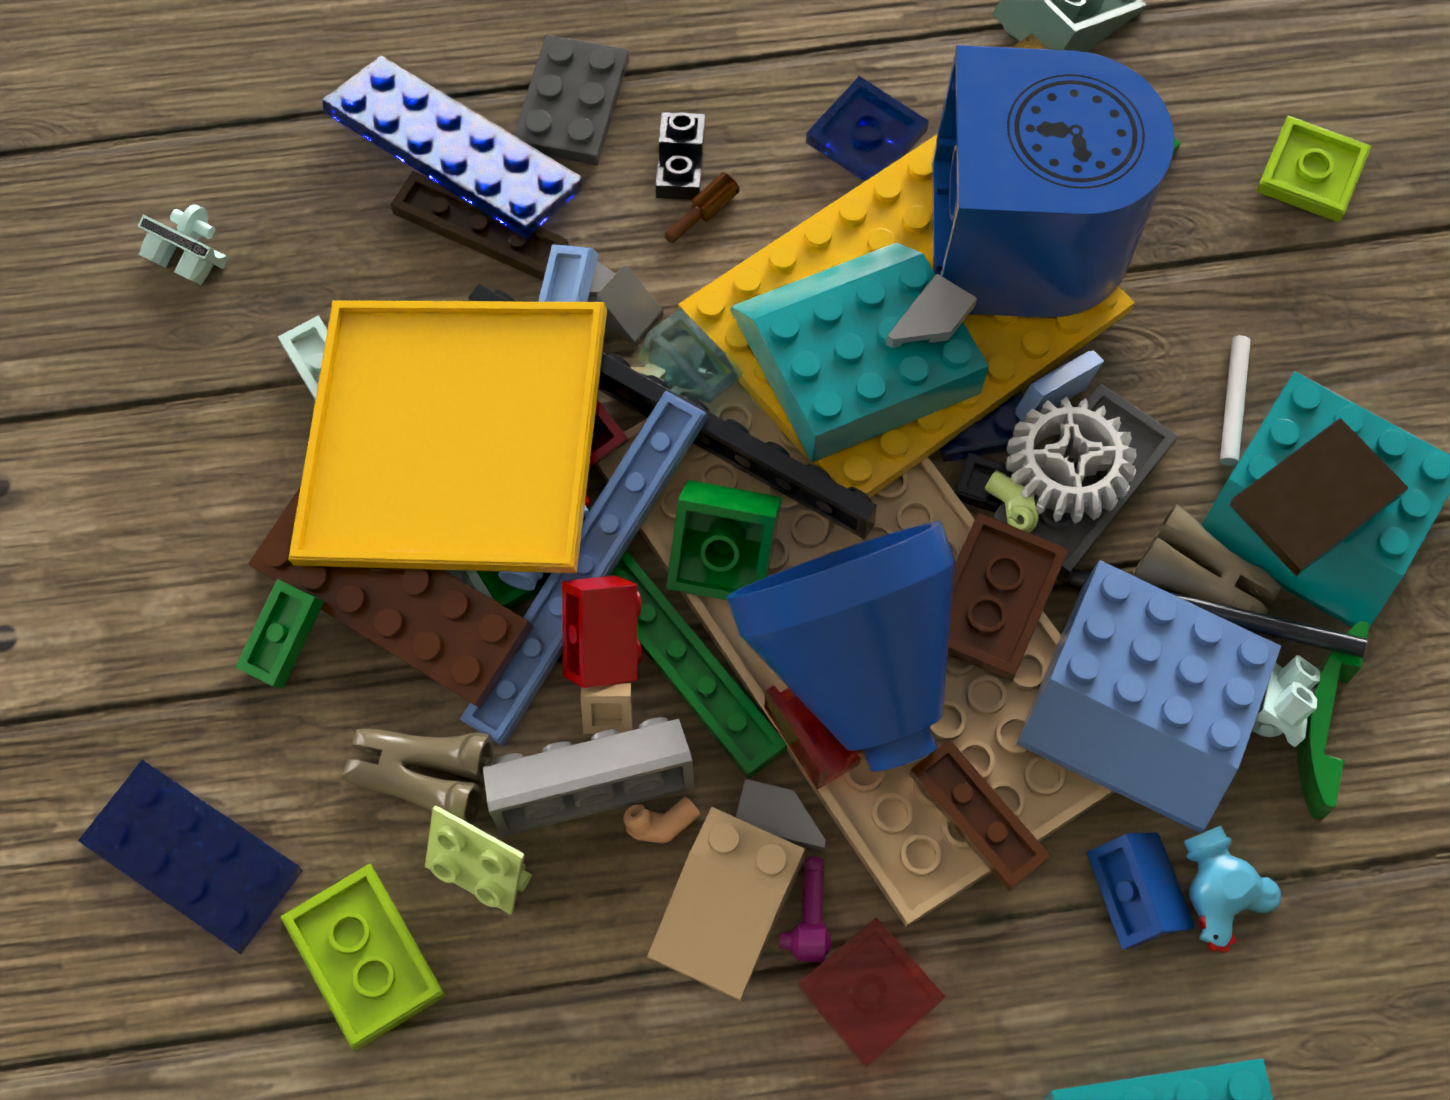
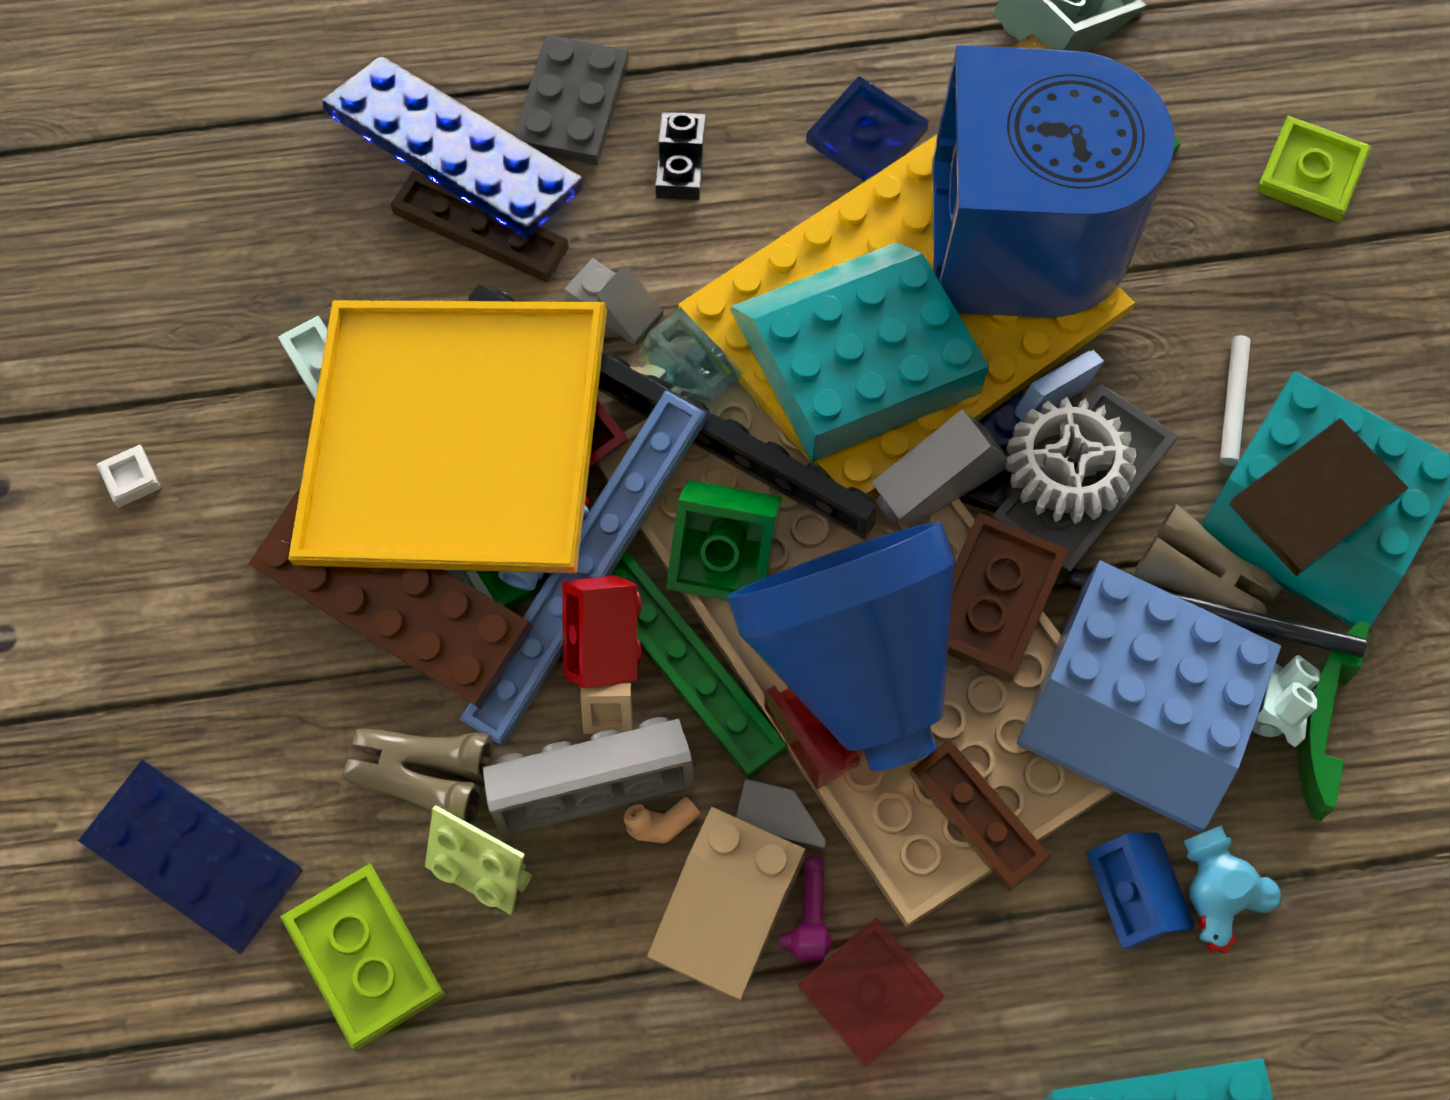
light aqua hips [137,204,229,285] -> none
green plate [235,579,324,689] -> none
light blue tile [538,244,599,302] -> none
reddish brown axle [665,172,740,243] -> none
light grey tile [886,273,977,348] -> none
yellowish green arm [984,470,1039,533] -> none
none -> white tile [97,445,161,508]
none -> light grey slope [872,409,1008,526]

